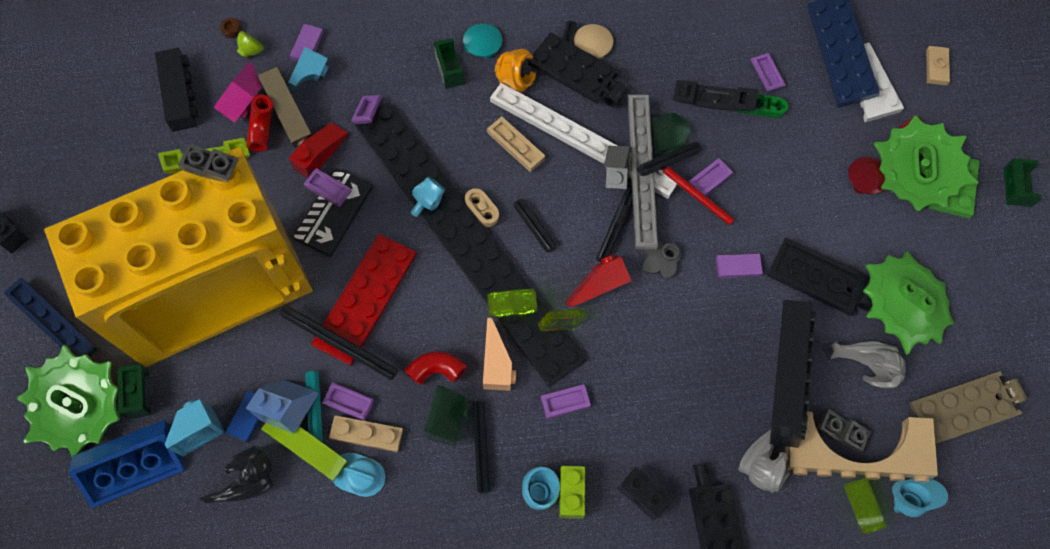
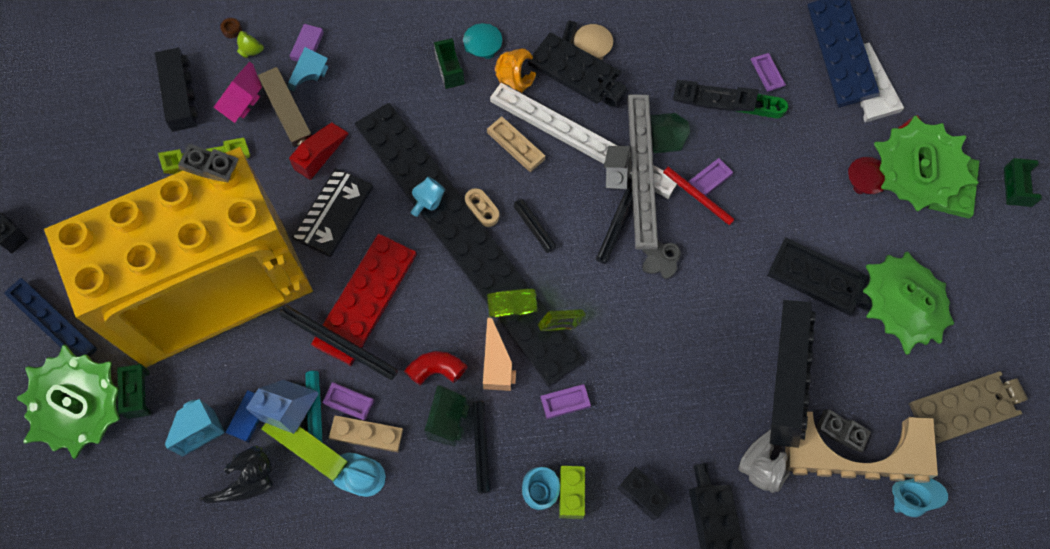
blue slope [69,420,185,509] -> none
red cylinder [246,95,273,152] -> none
medium lavender tile [303,168,352,208] -> none
medium lavender tile [351,95,382,124] -> none
red slope [565,254,631,307] -> none
black axle [637,142,702,176] -> none
medium lavender tile [716,254,763,278] -> none
light grey hair [830,341,906,388] -> none
clear neon green slope [844,478,887,535] -> none
tan plate [926,46,950,86] -> none

